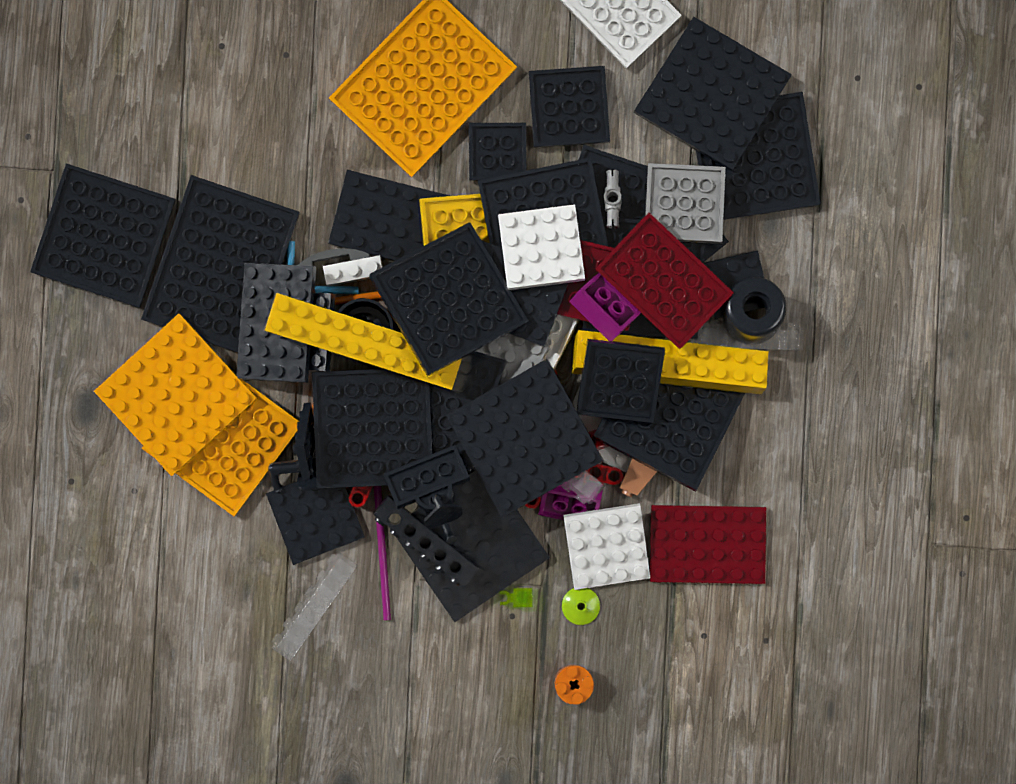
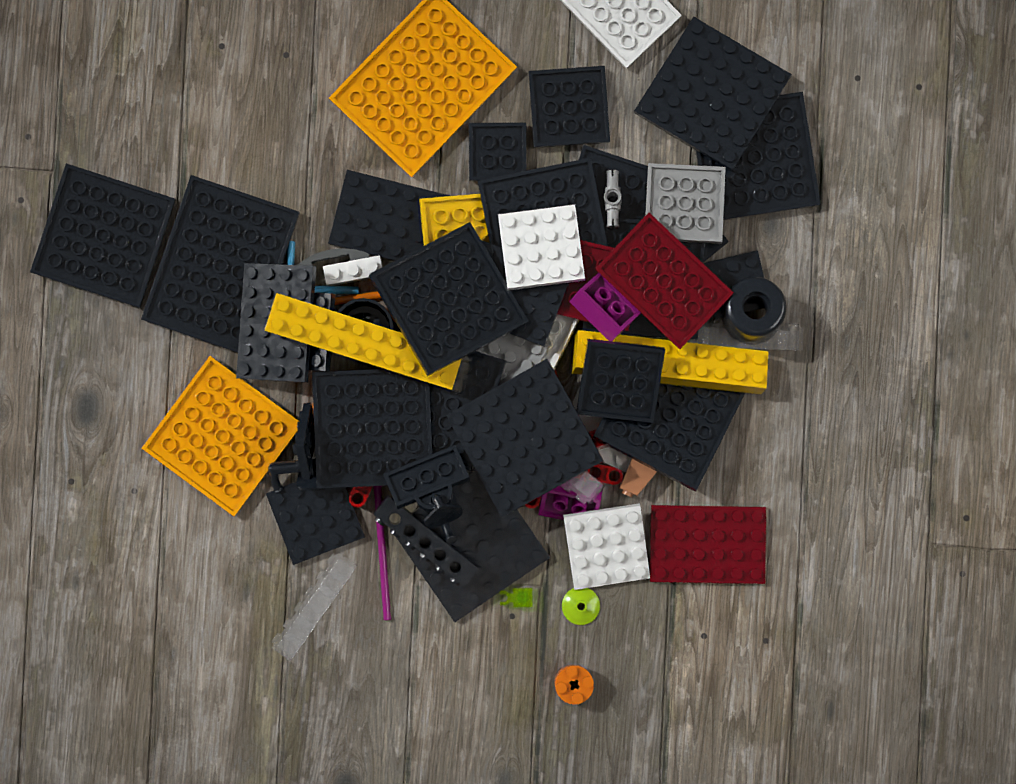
light orange plate [94,313,258,476] -> none

